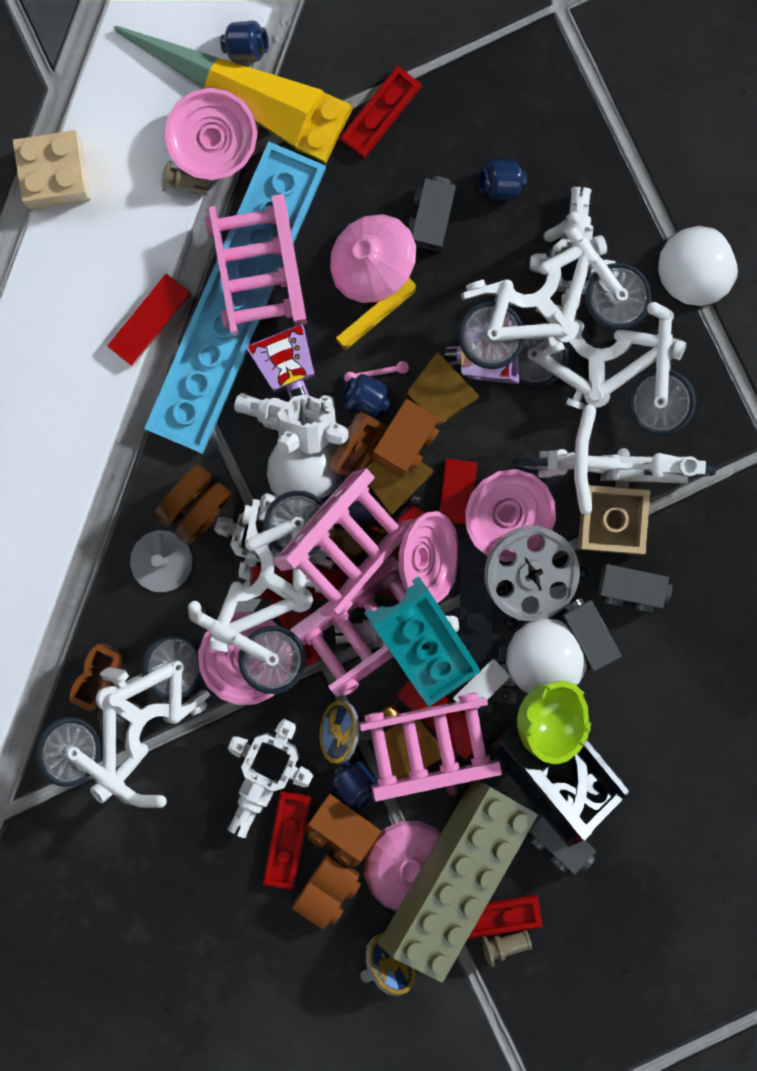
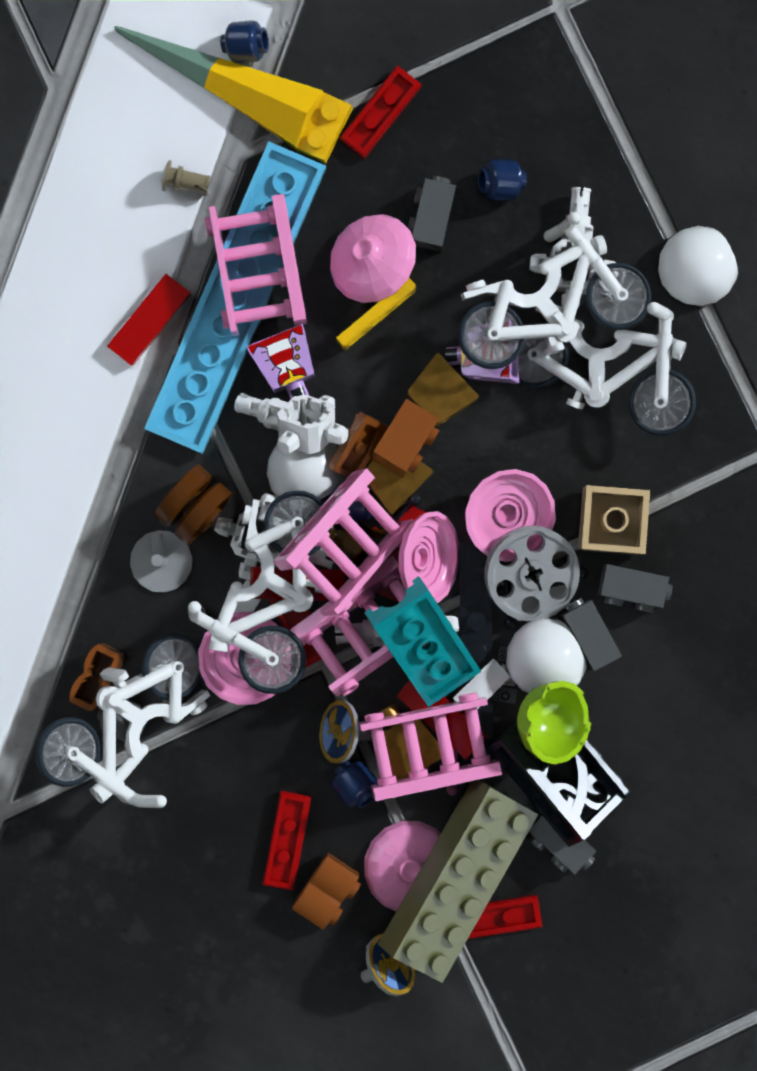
tan brick [13,130,90,210] -> none
bright pink hat [164,88,258,181] -> none
white piece [227,719,313,838] -> none
dark orange brick [303,794,382,867] -> none
dark blue head [341,374,390,418] -> none
bright pink hinge [344,361,409,383] -> none
red tile [440,459,477,525] -> none
dark tan pin [482,930,532,968] -> none
white piece [511,404,716,515] -> none

